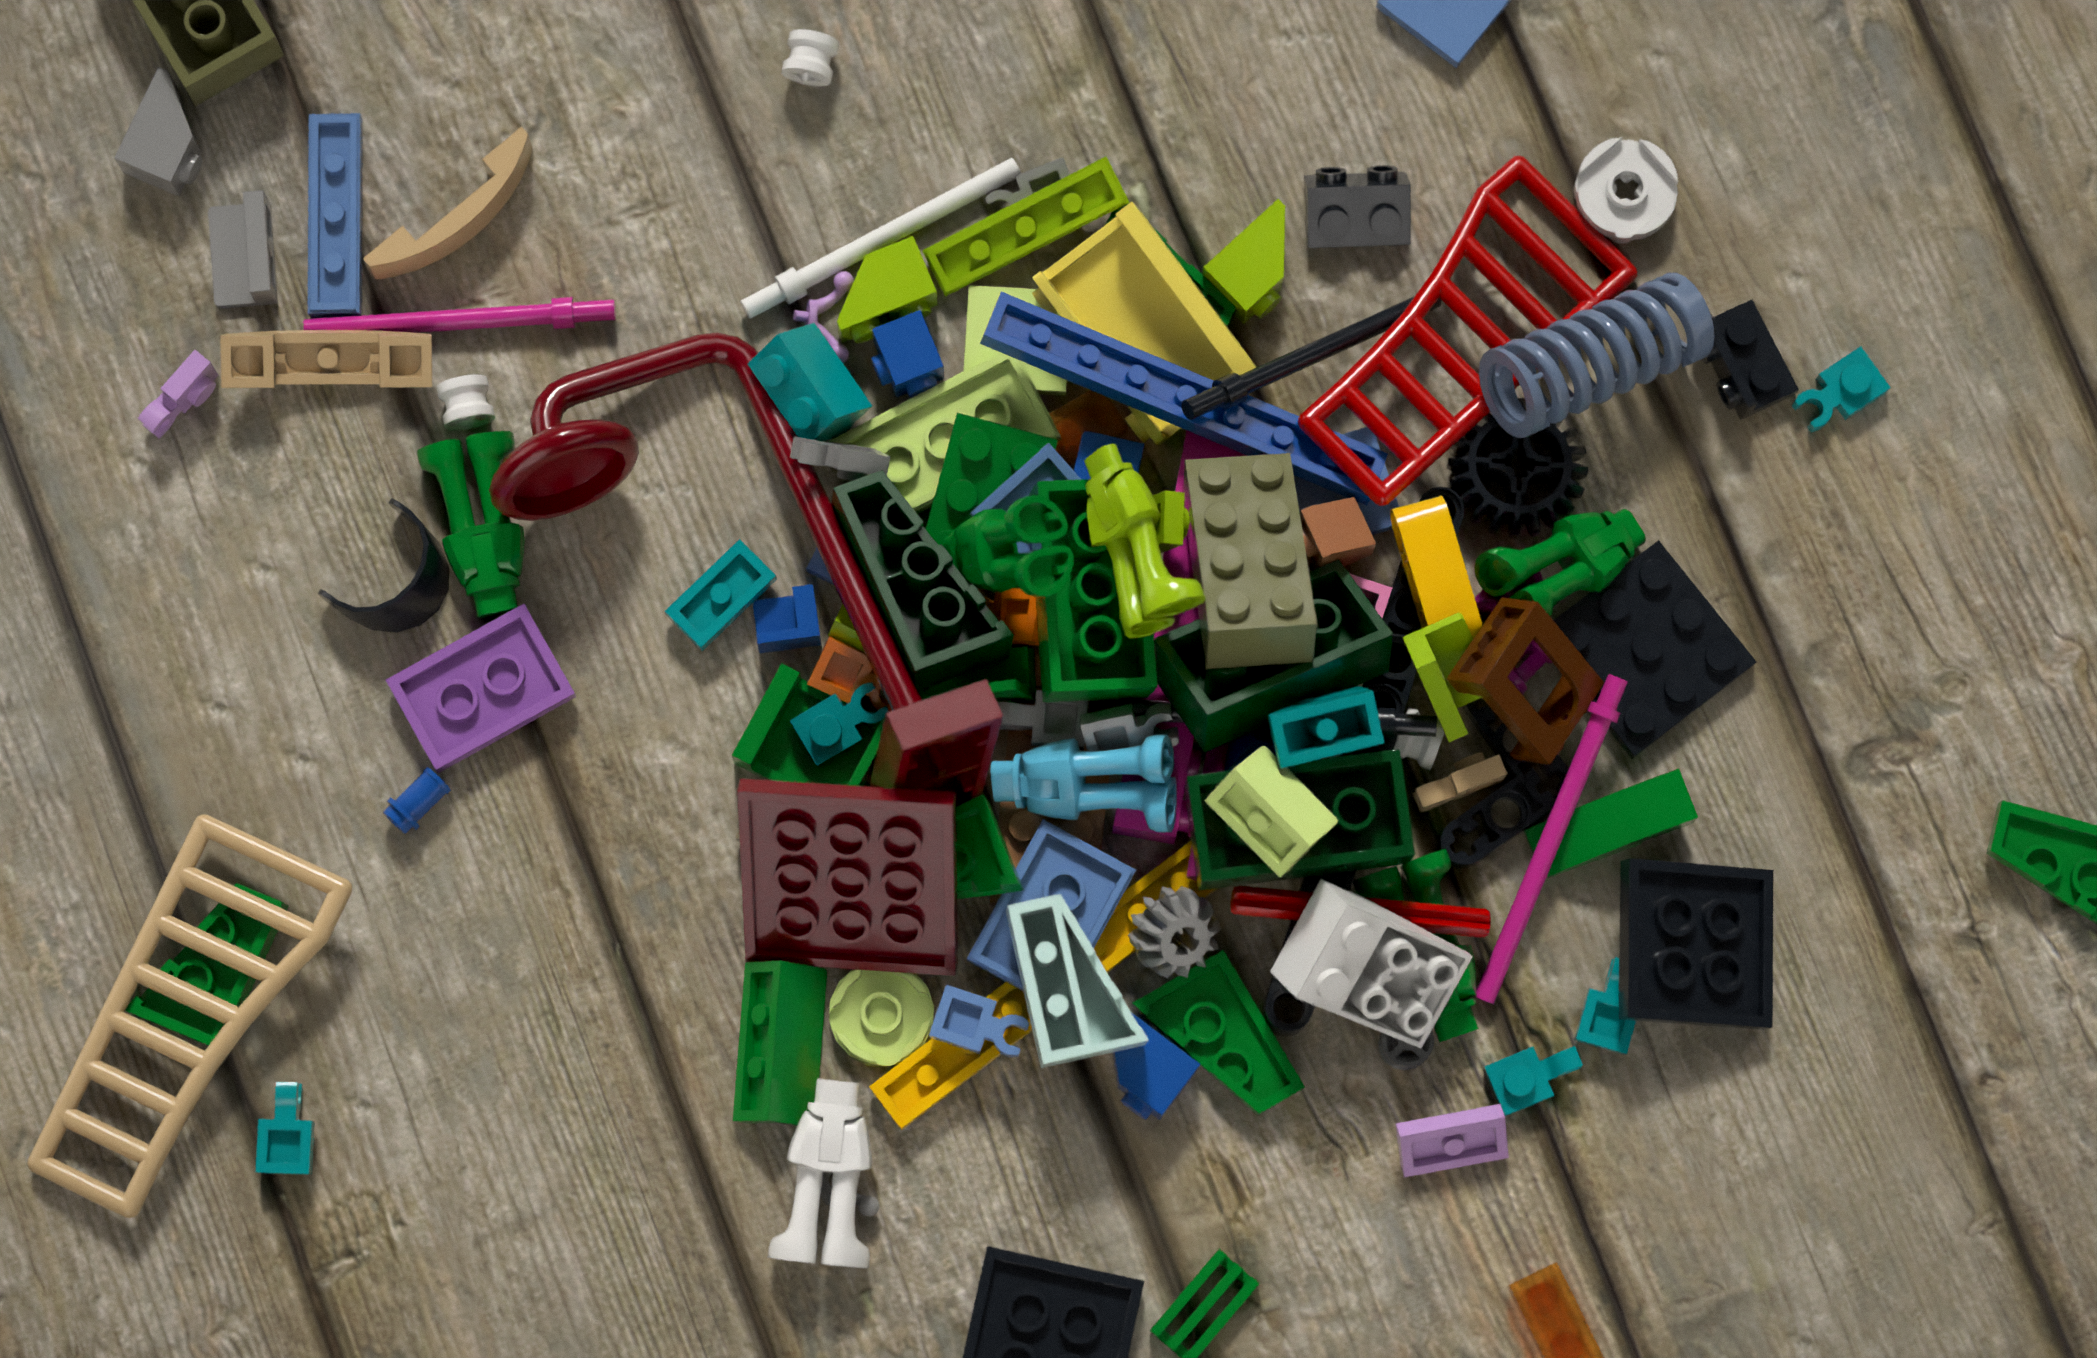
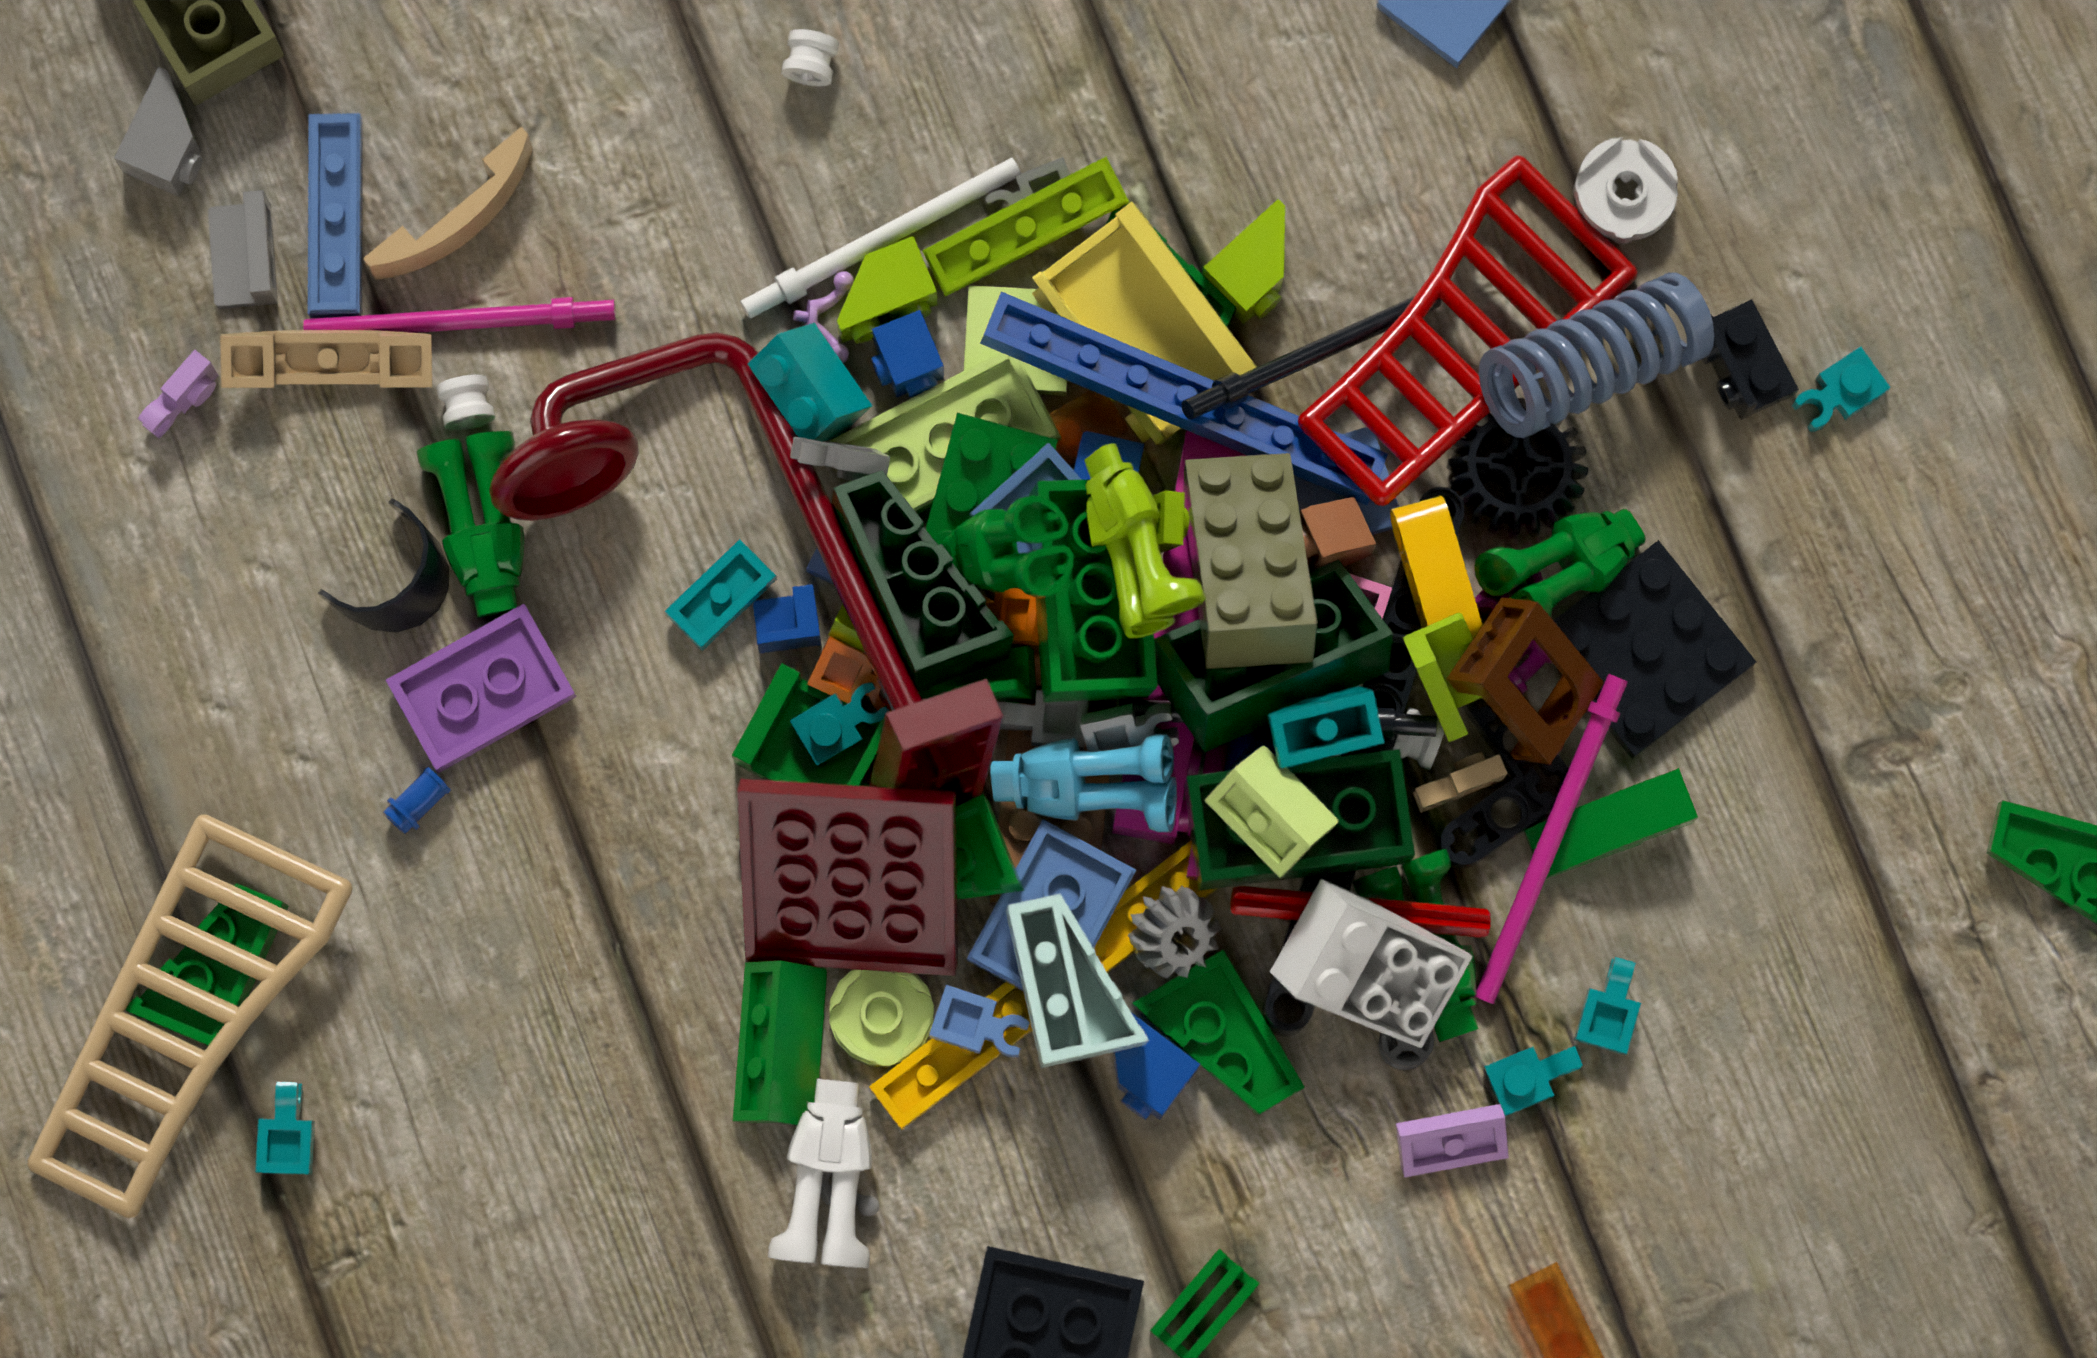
black bracket [1304,165,1411,248] -> none
black plate [1619,858,1774,1030] -> none

